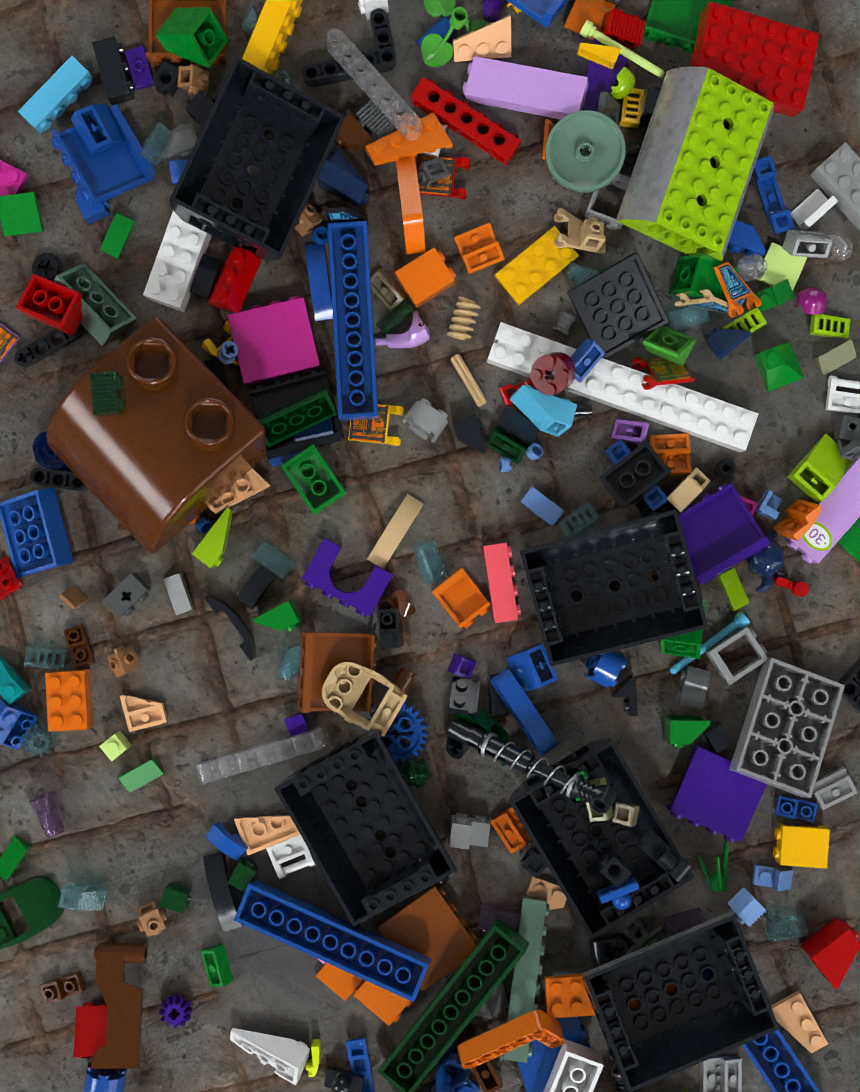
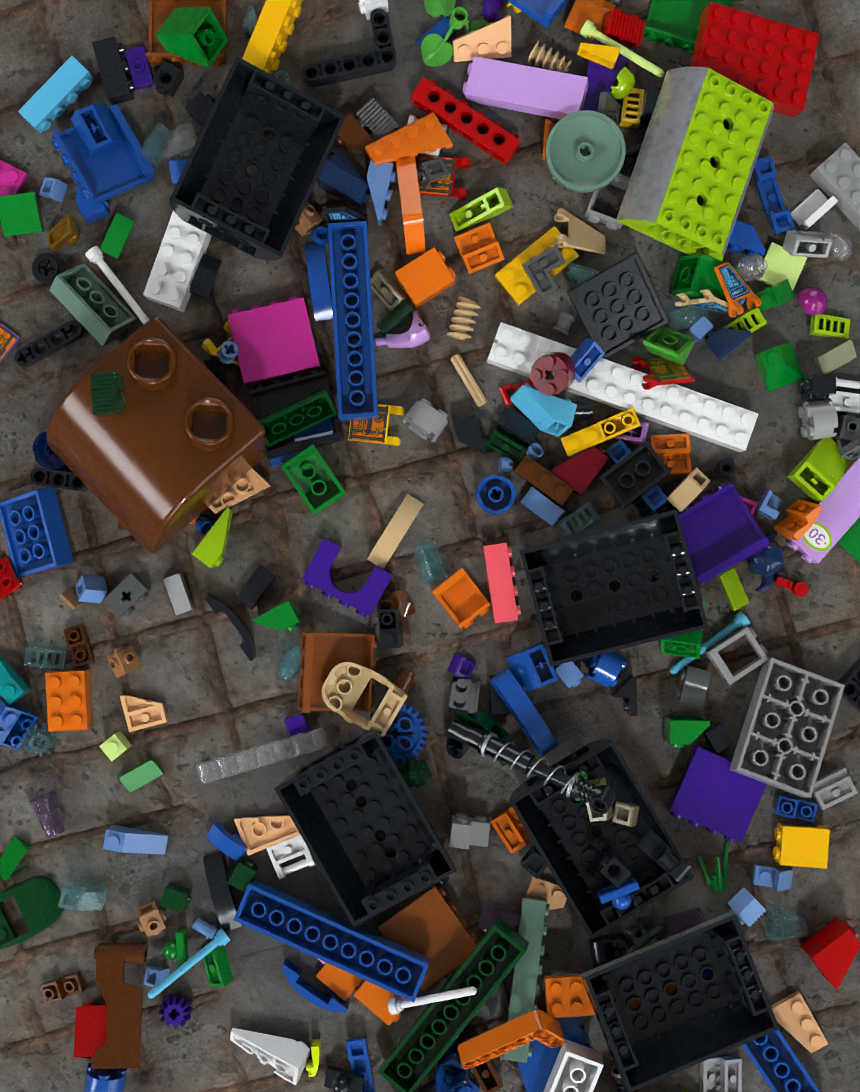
red slope [16,274,82,336] -> none
medium nougat brick [177,64,209,95] -> none
red slope [207,247,262,314] -> none
clear light blue slope [252,541,296,579] -> none
clear beam [327,28,422,141] -> none
tan brick [580,217,606,251] -> none
none -> medium blue slope [39,177,67,202]
none -> pearl gold tile [47,214,80,252]
none -> medium blue panel [75,574,108,603]
none -> white piece [85,246,149,325]
none -> medium blue slope [103,825,169,855]
none -> medium blue slope [144,965,170,988]
none -> medium azure piece [148,928,231,999]
none -> green tile [163,927,189,968]
none -> medium blue pin [192,917,218,940]
none -> blue slope [282,959,349,1013]
none -> medium blue slope [367,160,397,225]
none -> white piece [388,986,477,1015]
none -> lime slope [449,187,514,232]
none -> blue brick [476,475,516,514]
none -> reddish brown brick [514,455,573,506]
none -> dark grey plate [522,245,566,299]
none -> tan piece [528,41,572,73]
none -> dark red slope [550,446,609,496]
none -> medium blue brick [553,661,584,688]
none -> yellow slope [561,408,641,457]
none -> medium blue slope [690,316,713,343]
none -> black brick [798,374,836,401]
none -> light grey brick [798,398,838,440]

